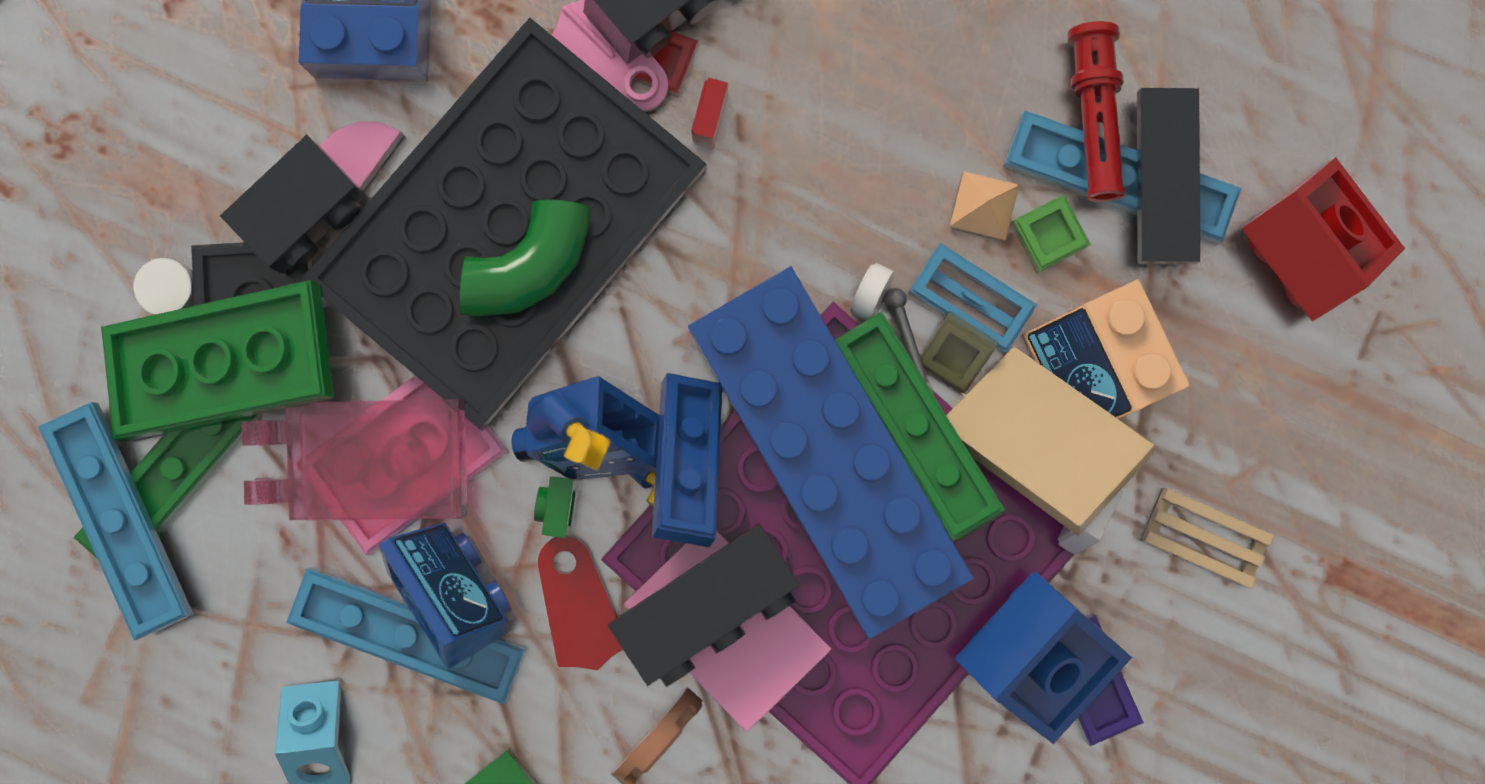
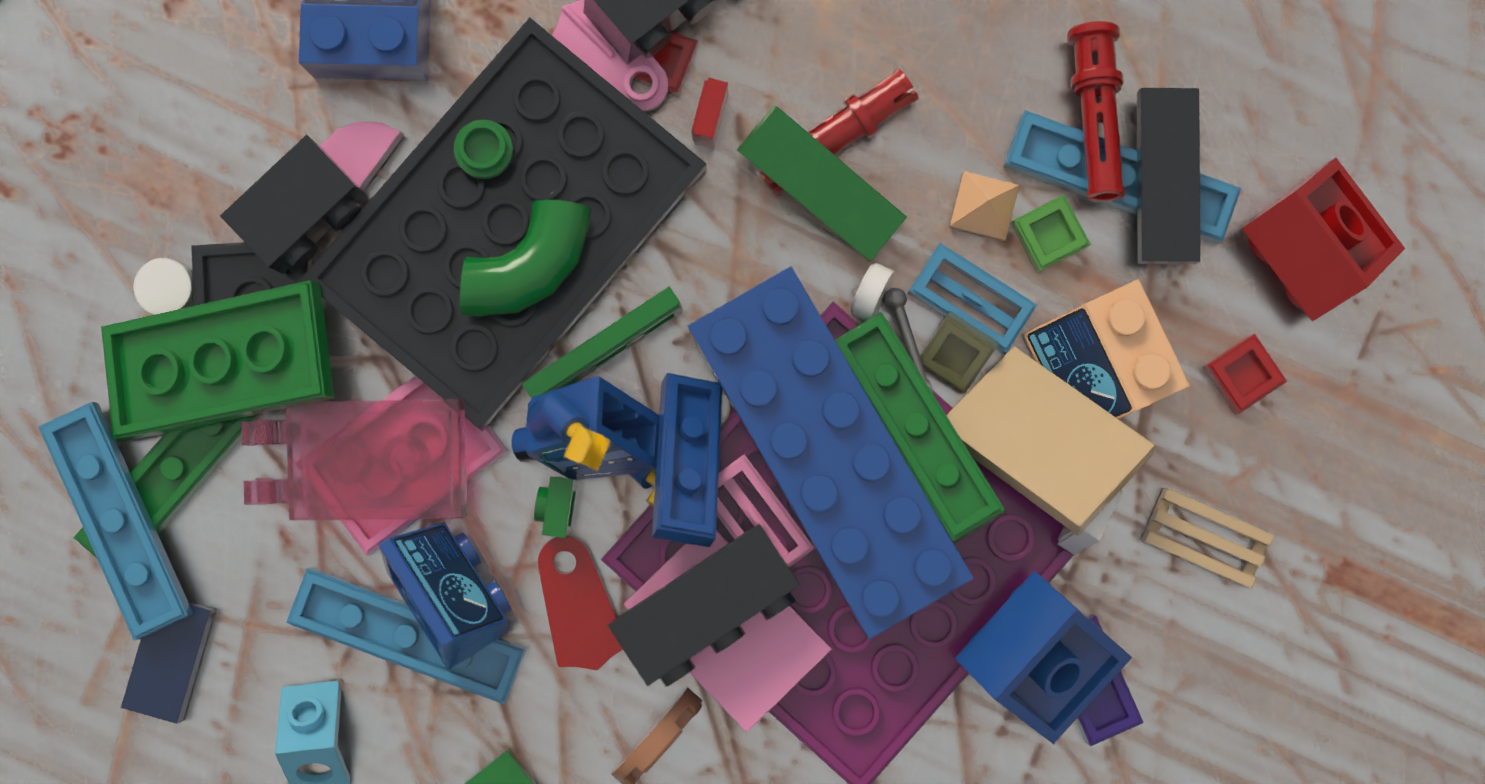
none -> dark blue tile [121,601,216,724]
none -> green plate [454,120,513,179]
none -> green tile [522,286,683,399]
none -> bright pink tile [717,454,815,567]
none -> green tile [737,105,907,262]
none -> red pin [755,68,919,196]
none -> red tile [1202,333,1287,414]

